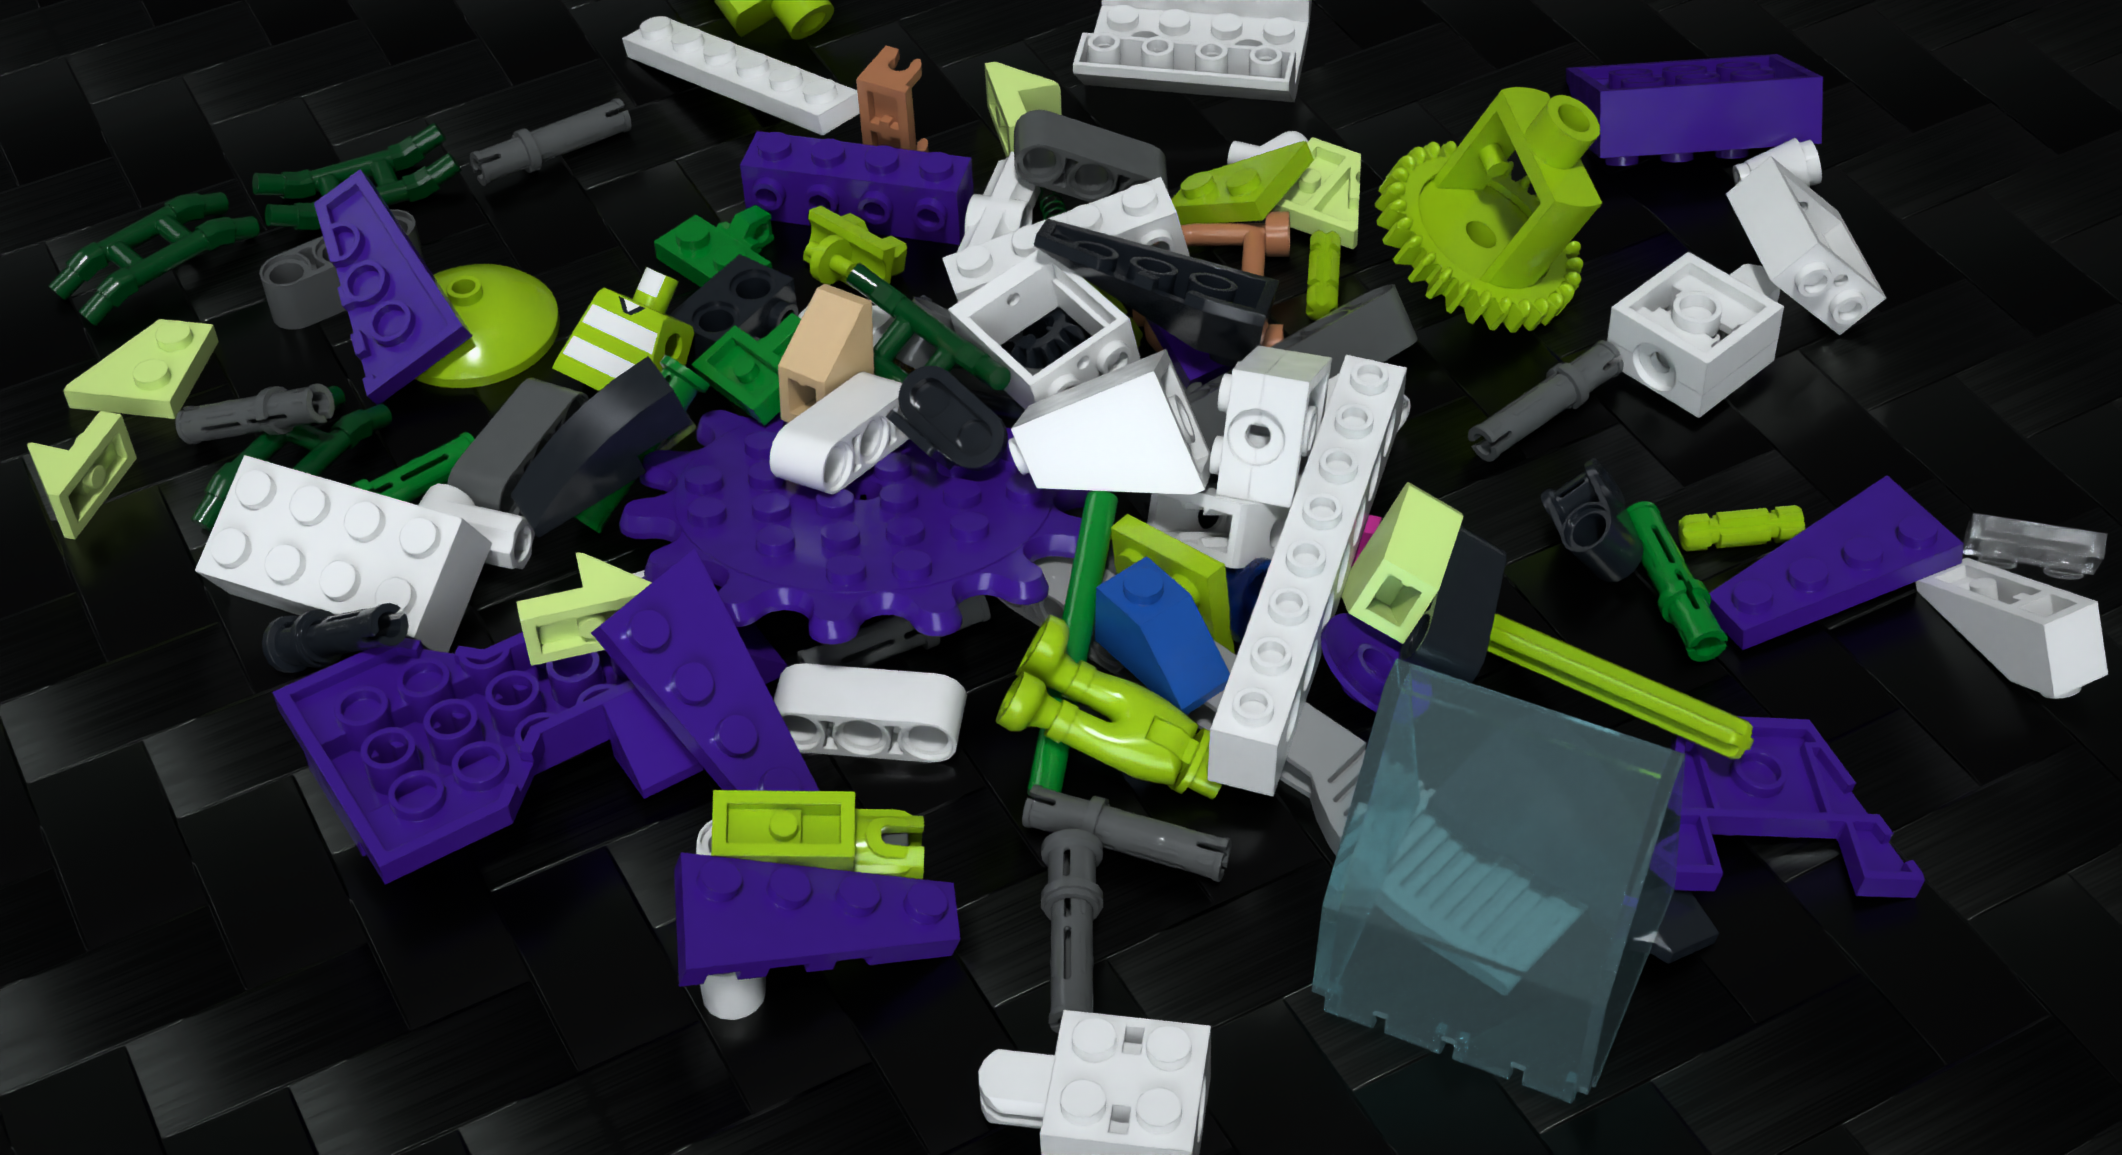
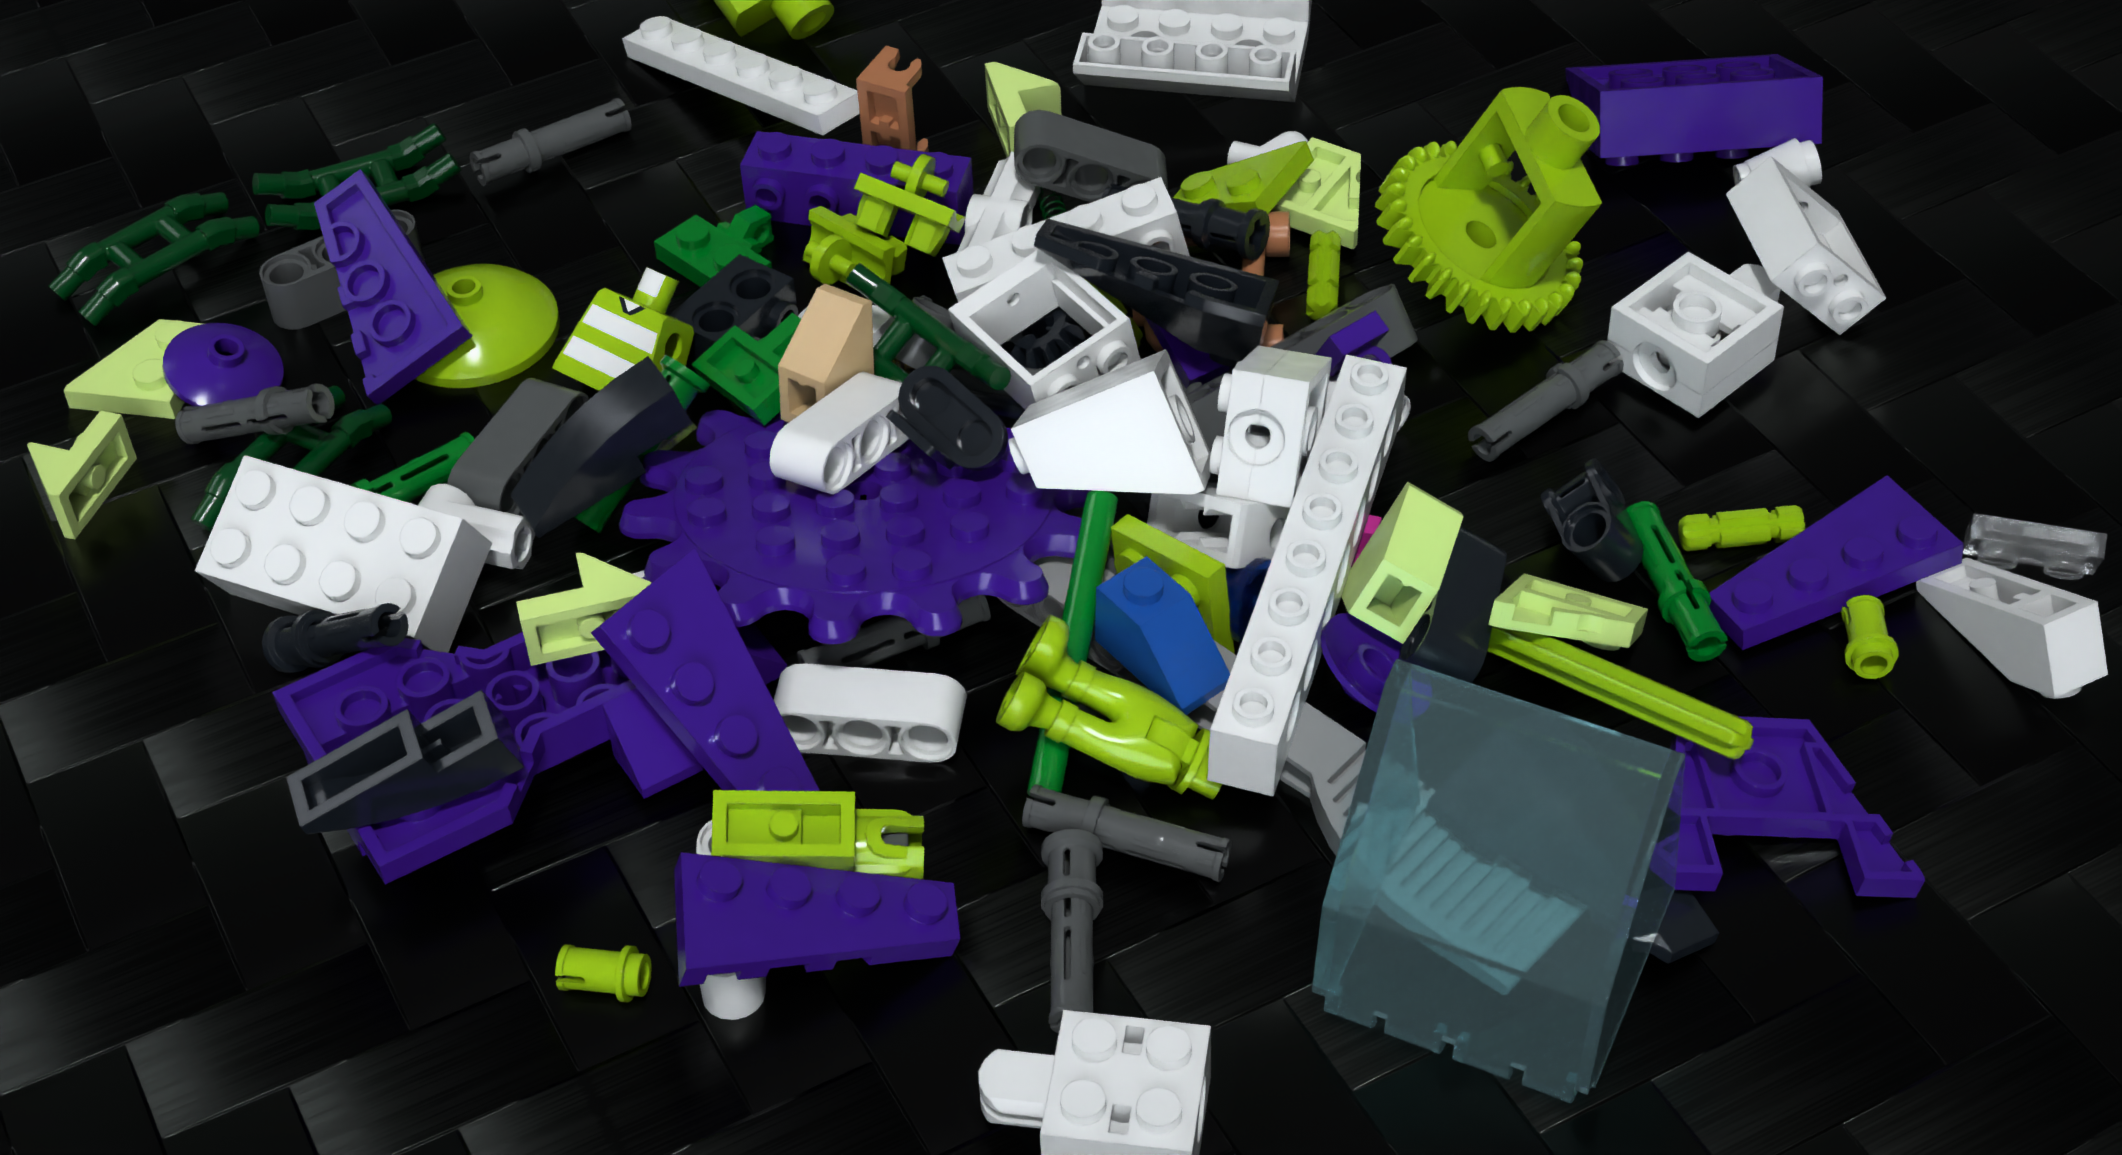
none -> dark purple dish [162,323,284,406]
none -> black slope [286,690,524,834]
none -> lime pin [555,944,651,1002]
none -> lime hips [854,154,966,257]
none -> black pin [1101,183,1270,261]
none -> dark purple tile [1315,310,1392,378]
none -> yellowish green wing [1488,573,1648,651]
none -> lime pin [1841,595,1899,679]

